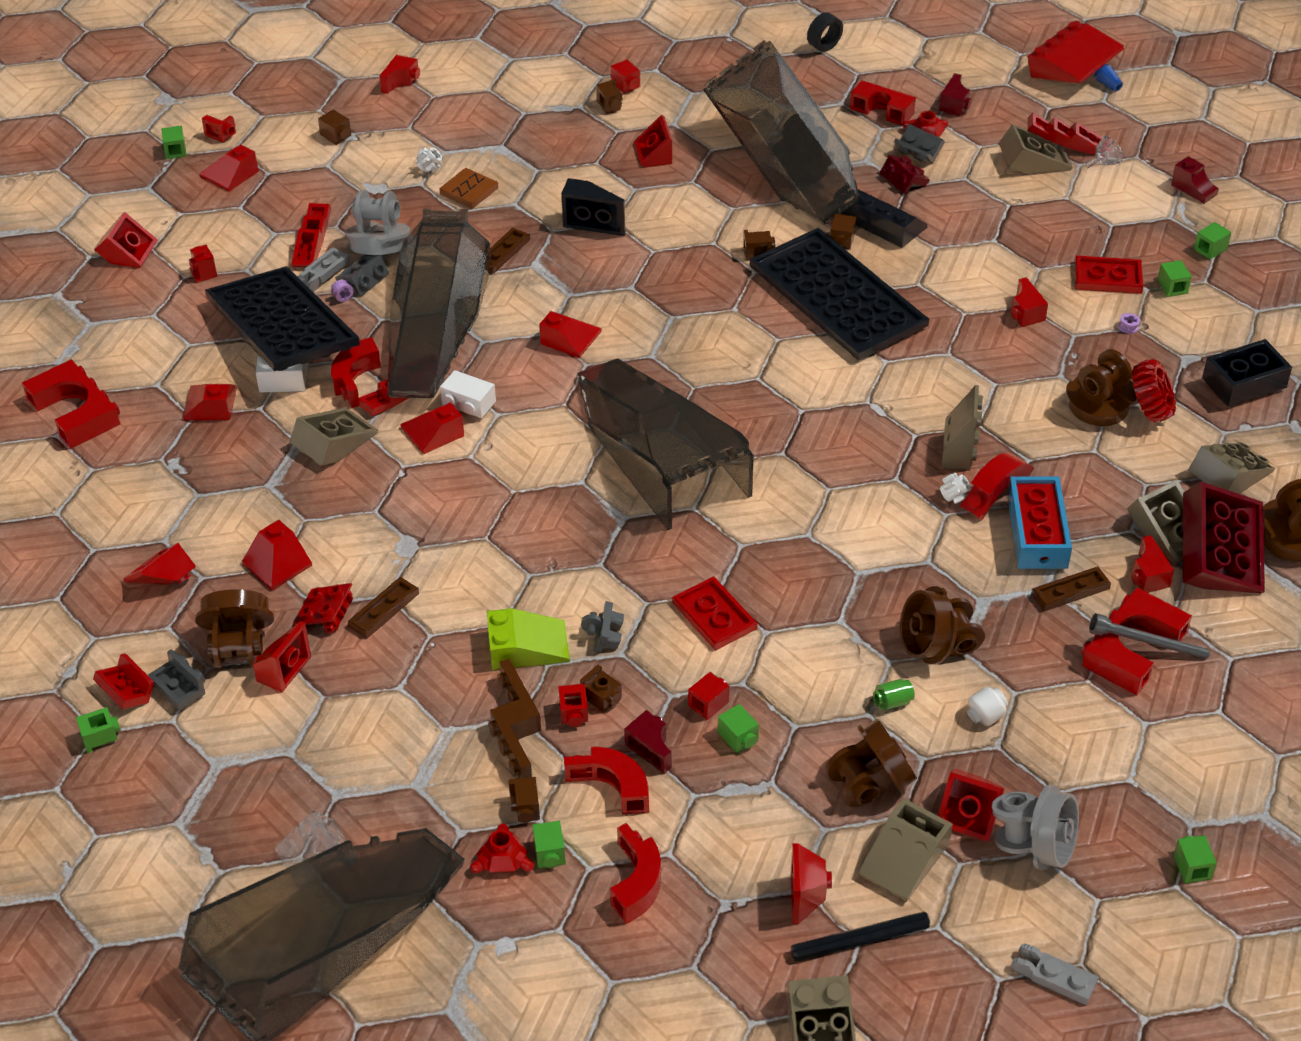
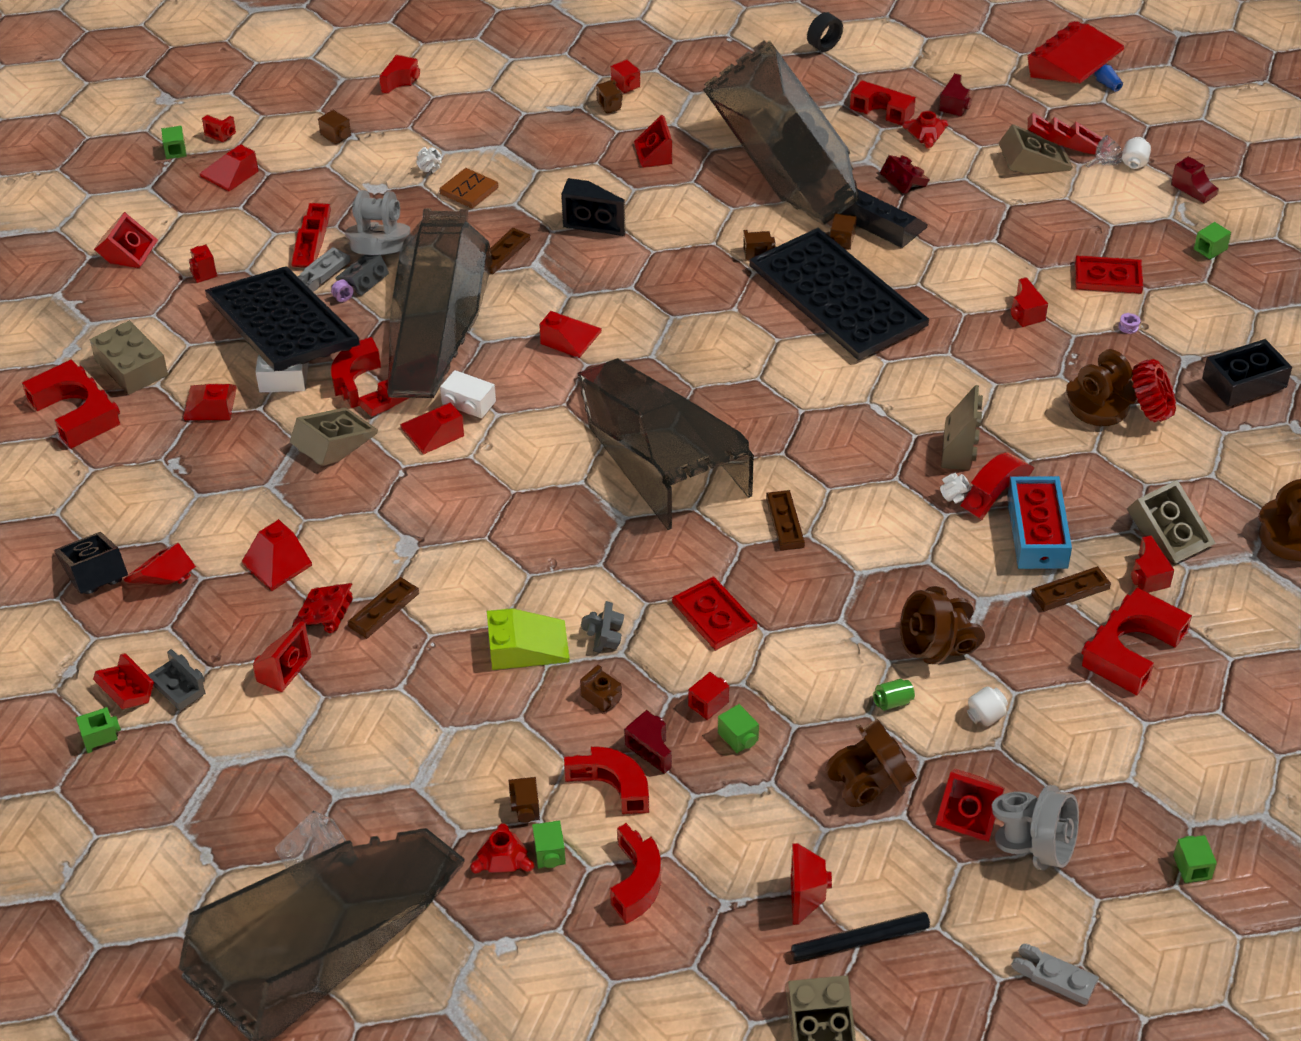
reddish brown piece [195,589,274,668] -> none
reddish brown bracket [488,659,541,778] -> none
red brick [558,684,588,727] -> none
dark tan slope [858,798,952,902] -> none
dark grey bracket [894,124,945,163] -> none
dark grey piece [1089,613,1210,659] -> none
bright green brick [1157,260,1192,297] -> none
dark red slope [1183,482,1265,594] -> none
dark tan slope [1188,442,1275,494] -> none
none -> black slope [54,532,128,594]
none -> dark tan brick [90,320,168,395]
none -> reddish brown tile [766,490,805,551]
none -> white head [1122,137,1151,169]

